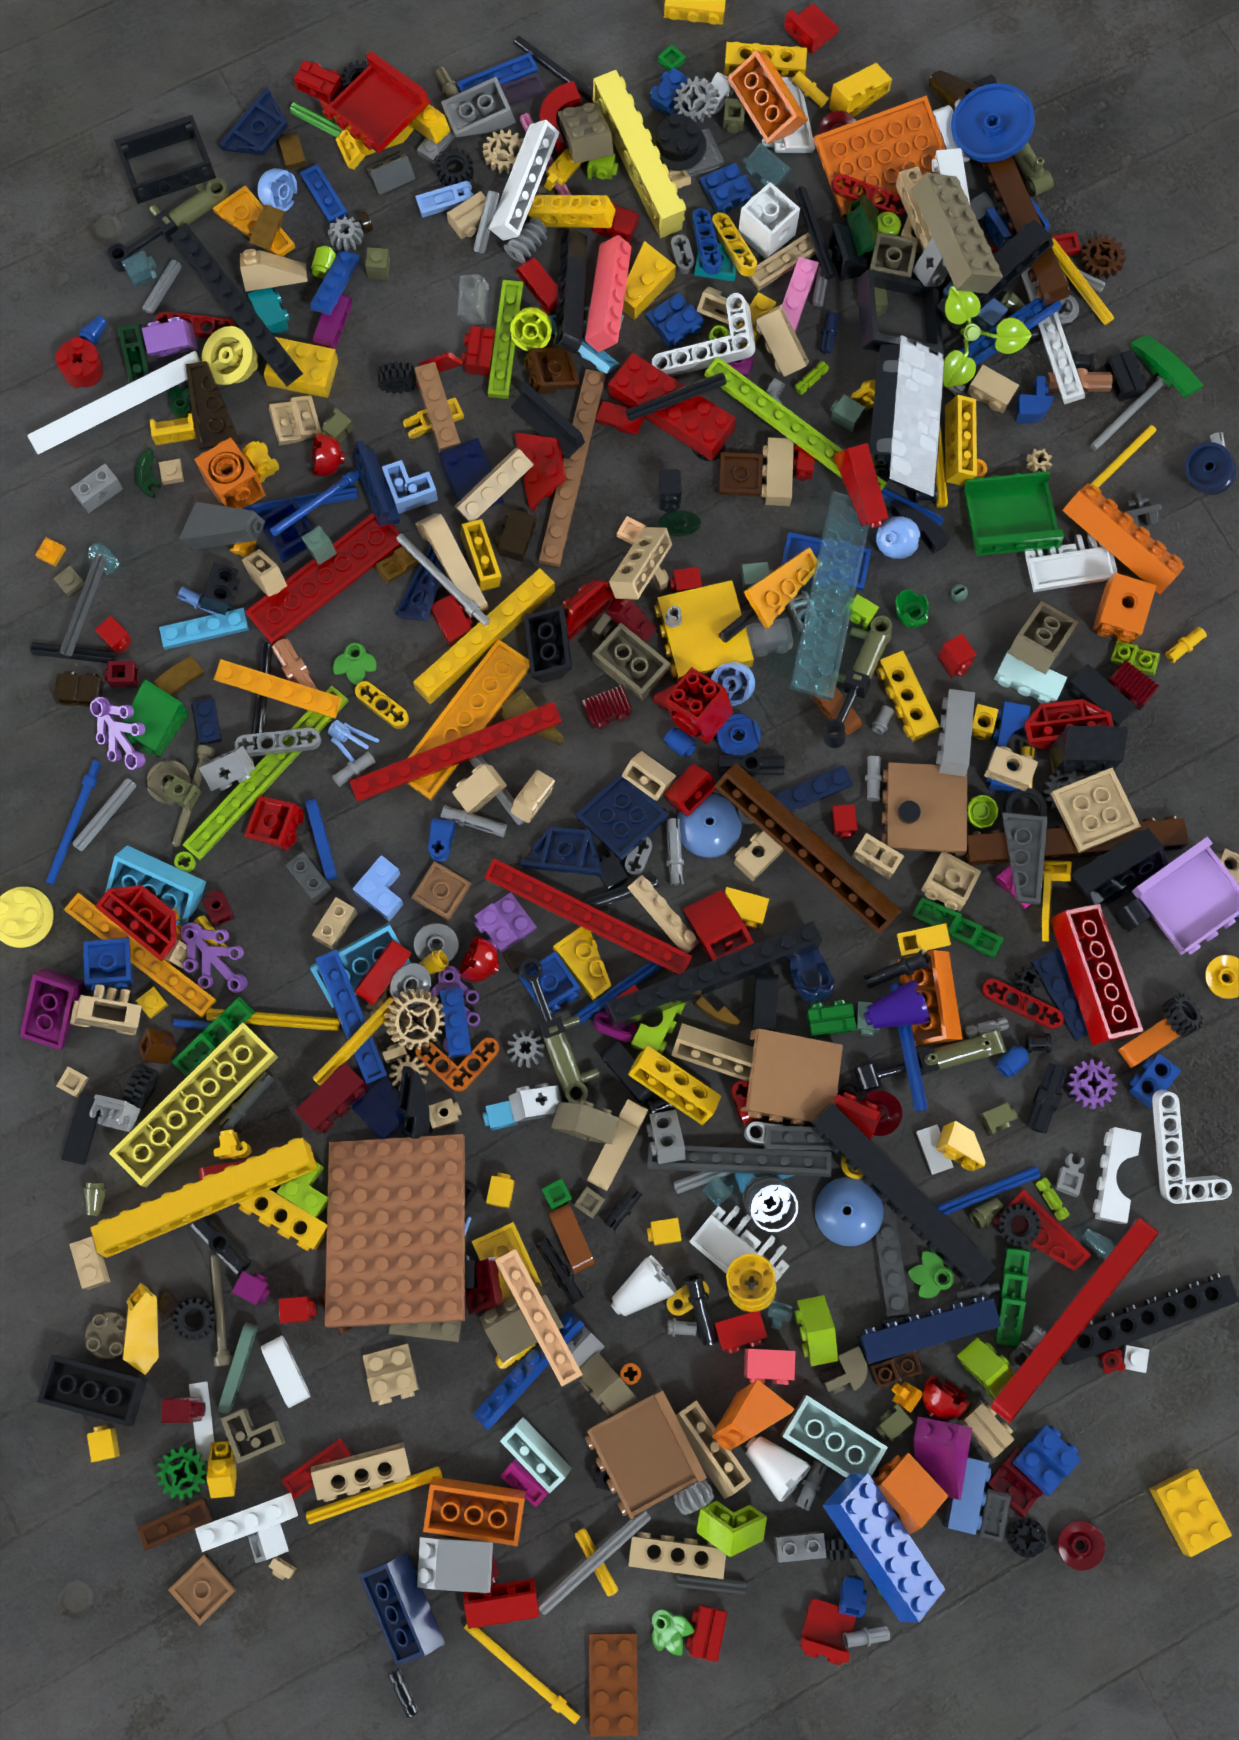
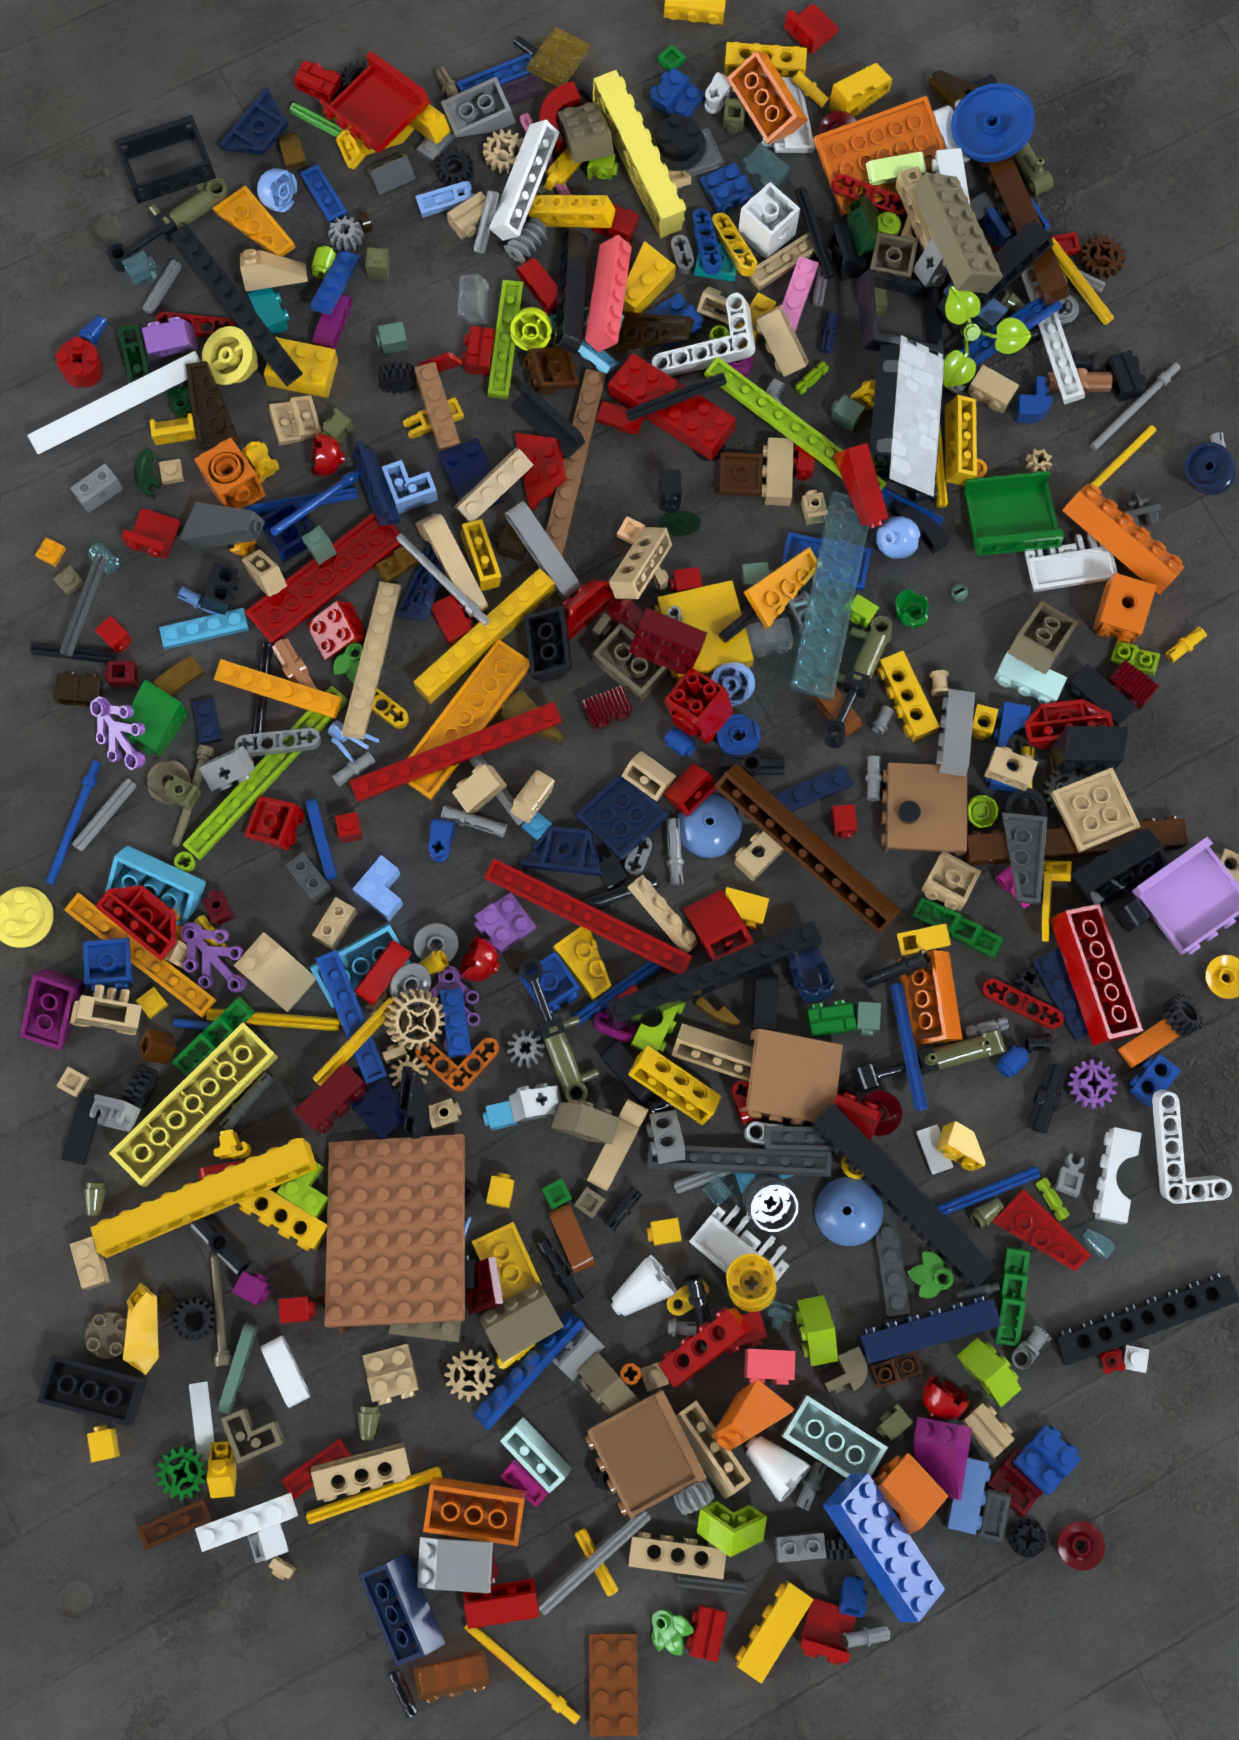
dark red brick [161,1397,206,1423] -> none
medium nougat tile [168,1555,237,1626] -> none
pearl gold slope [249,204,285,251] -> none
medium nougat tile [411,861,472,921] -> none
light nougat plate [495,1249,583,1387] -> none
red slope [653,684,676,710] -> none
light grey gear [673,76,718,123] -> none
tan brick [852,833,904,880] -> none
dark purple cone [864,980,929,1029] -> none
light orange tile [891,1381,923,1413] -> none
red brick [937,633,977,679] -> none
olive brick [979,1102,1018,1136] -> none
red beam [990,1218,1159,1423] -> none
black tyre [998,1203,1041,1246] -> none
green slope [1129,334,1204,399] -> none
yellow brick [1149,1467,1232,1557] -> none
none -> red bracket [122,509,181,560]
none -> tan slope [234,932,316,1013]
none -> bracket [307,601,367,660]
none -> red brick [335,812,363,843]
none -> tan plate [342,581,401,740]
none -> olive cone [357,1404,381,1440]
none -> sand green brick [376,321,408,355]
none -> clear orange brick [413,1651,491,1703]
none -> tan gear [444,1350,496,1402]
none -> light grey beam [505,501,581,601]
none -> dark azure plate [521,812,552,841]
none -> clear yellow plate [527,26,590,87]
none -> dark brown wing [607,312,694,353]
none -> dark red brick [628,608,707,675]
none -> tan plate [640,1361,669,1392]
none -> red brick [658,1307,752,1388]
none -> yellow brick [735,1580,814,1684]
none -> tan brick [801,490,829,526]
none -> yellowish green beam [866,152,927,185]
none -> tan bush [929,670,949,697]

